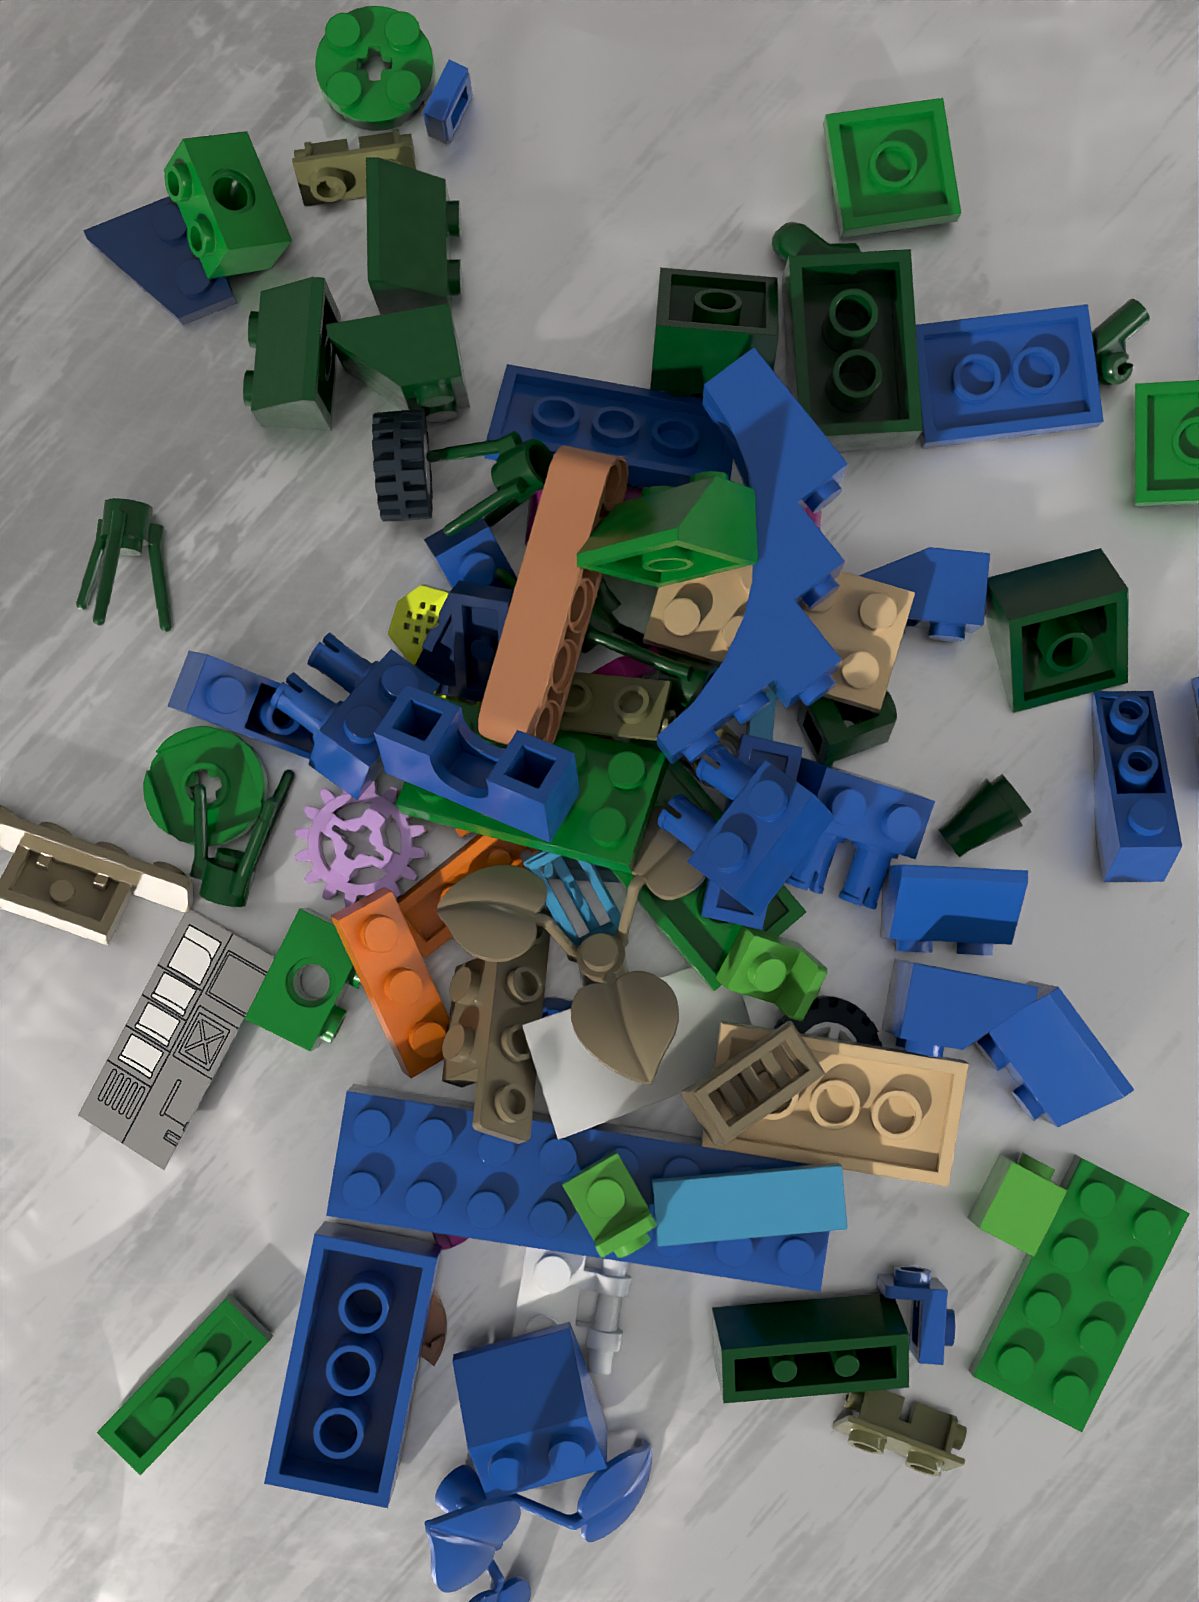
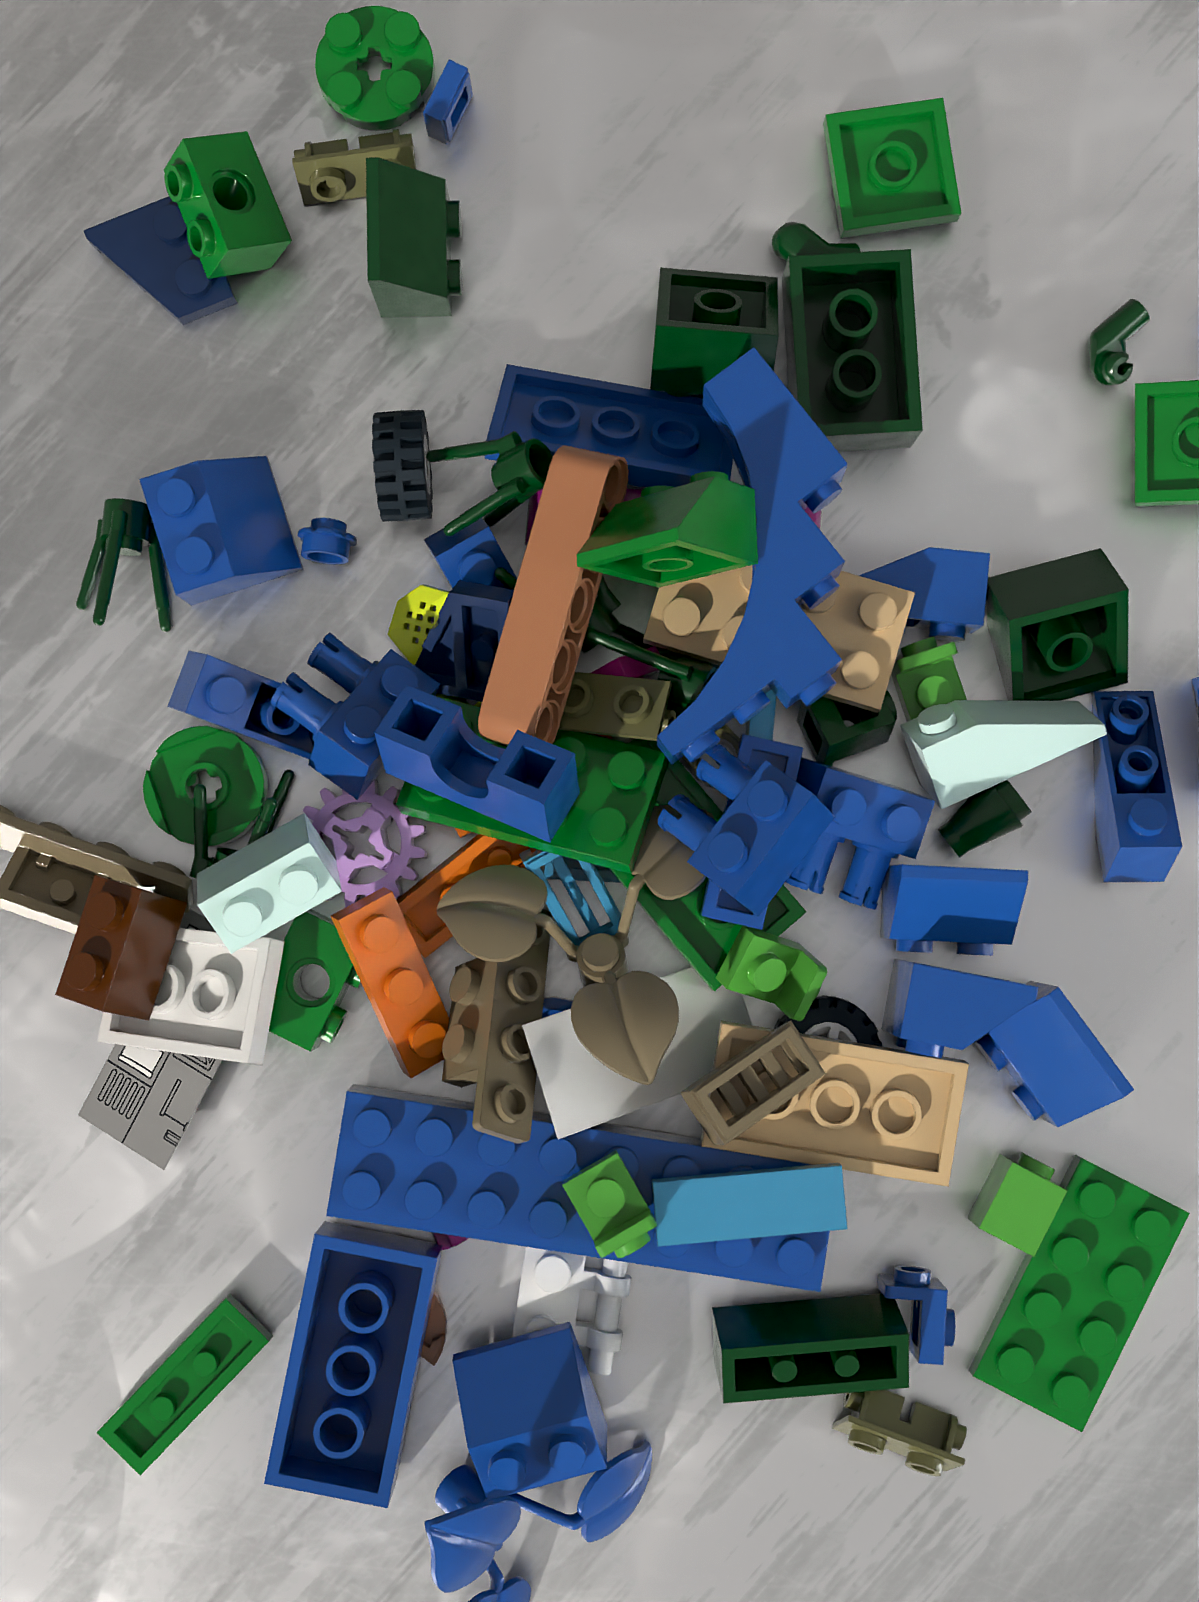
dark green slope [243,277,341,431] -> none
dark green slope [326,303,470,422] -> none
blue plate [916,304,1104,448] -> none
none -> reddish brown brick [55,875,187,1021]
none -> white plate [97,928,284,1066]
none -> blue slope [139,456,304,606]
none -> light aqua brick [197,813,342,954]
none -> blue plate [297,518,357,565]
none -> bright green bracket [891,637,967,722]
none -> light aqua slope [900,700,1107,809]

